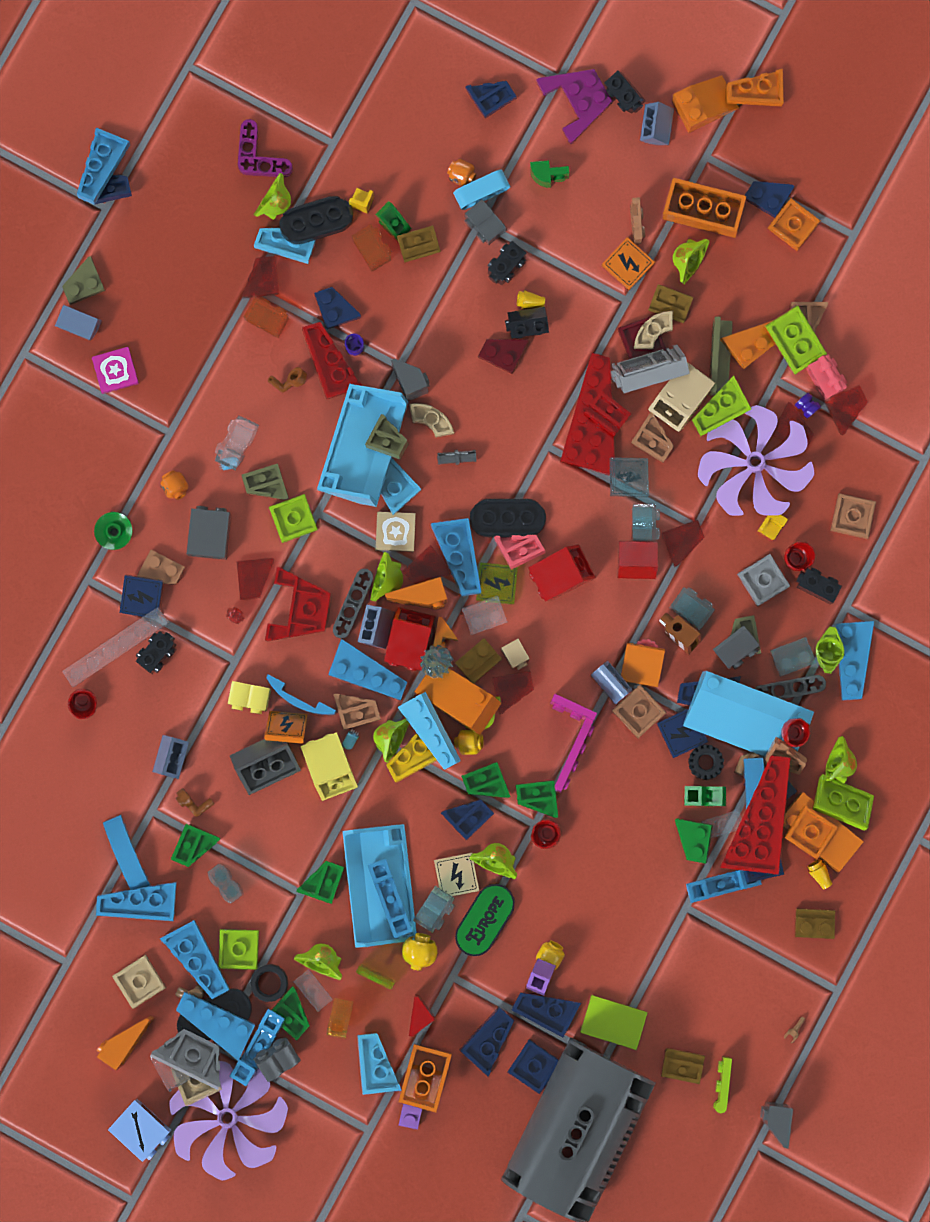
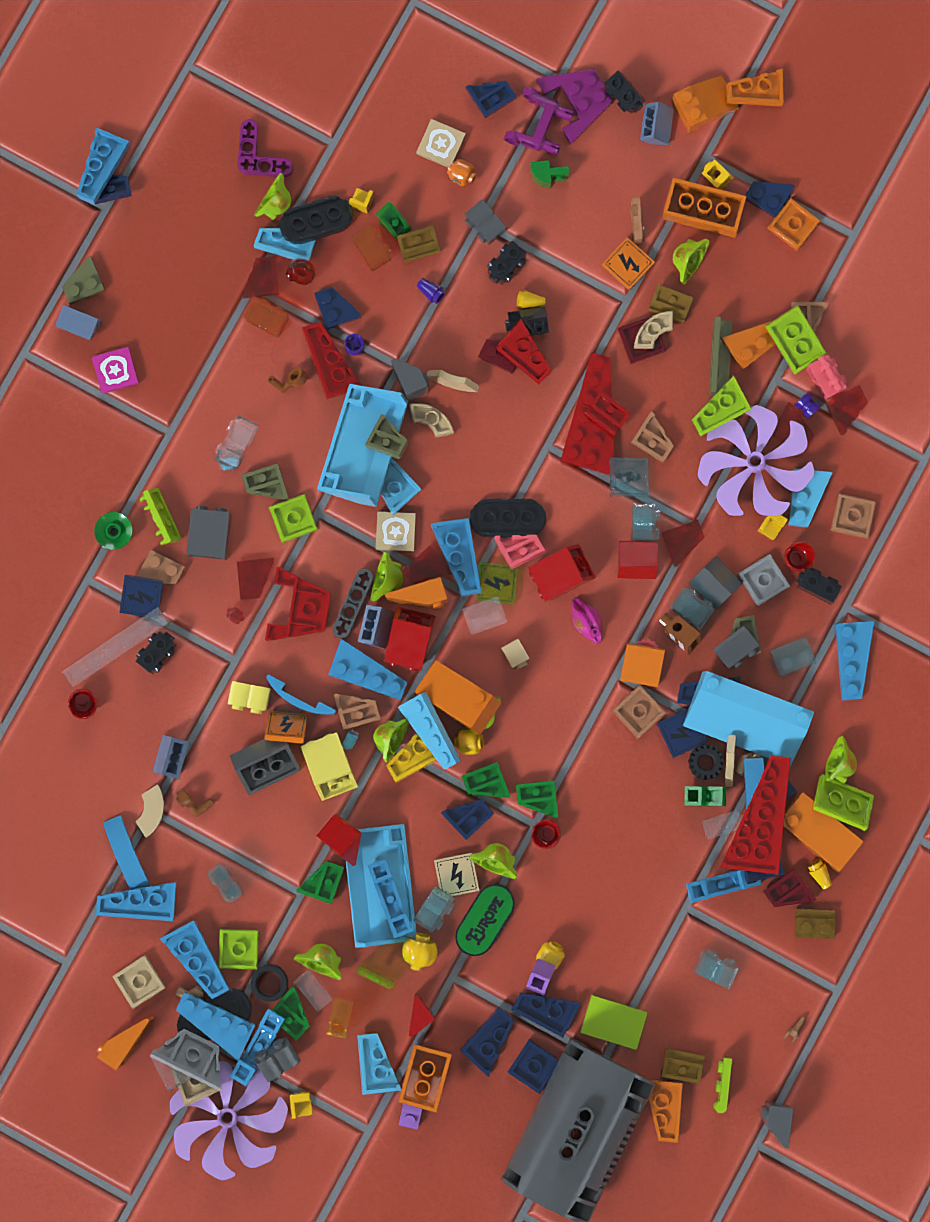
light blue brick [108,1099,171,1162] -> none
orange head [160,470,189,500] -> none
green wing [171,824,221,867] -> none
clear light blue gear [420,645,453,678] -> none
orange slope [432,617,458,657] -> none
dark grey pin [437,450,476,465] -> none
medium azure beam [453,169,511,210] -> none
pearl gold plate [455,638,502,684] -> none
clear red wing [492,670,534,714] -> none
dark pink bracket [550,694,597,792] -> none
sand blue brick [591,661,633,705] -> none
light grey door [610,345,690,393] -> none
tan slope [648,362,716,432] -> none
green wing [675,818,713,864] -> none
dark grey beam [754,675,826,699] -> none
nougat wing [764,737,807,775] -> none
red hair [781,718,810,747] -> none
orange tile [784,805,838,860] -> none
lime hat [816,626,844,674] -> none
none -> tan tile [136,784,164,838]
none -> lime plate [140,488,182,545]
none -> clear red hair [286,258,316,285]
none -> yellow panel [289,1091,313,1119]
none -> red slope [316,814,362,866]
none -> tan tile [416,119,466,168]
none -> dark purple cone [417,278,445,304]
none -> tan tile [427,370,479,392]
none -> red wing [496,319,551,385]
none -> magenta connector [504,87,575,156]
none -> dark pink hat [572,598,602,644]
none -> orange wing [648,1080,683,1143]
none -> dark grey slope [689,556,743,610]
none -> clear light blue brick [693,949,739,989]
none -> yellow brick [702,159,734,190]
none -> tan tile [725,735,736,787]
none -> dark red wing [763,869,817,907]
none -> medium azure wing [788,468,832,528]

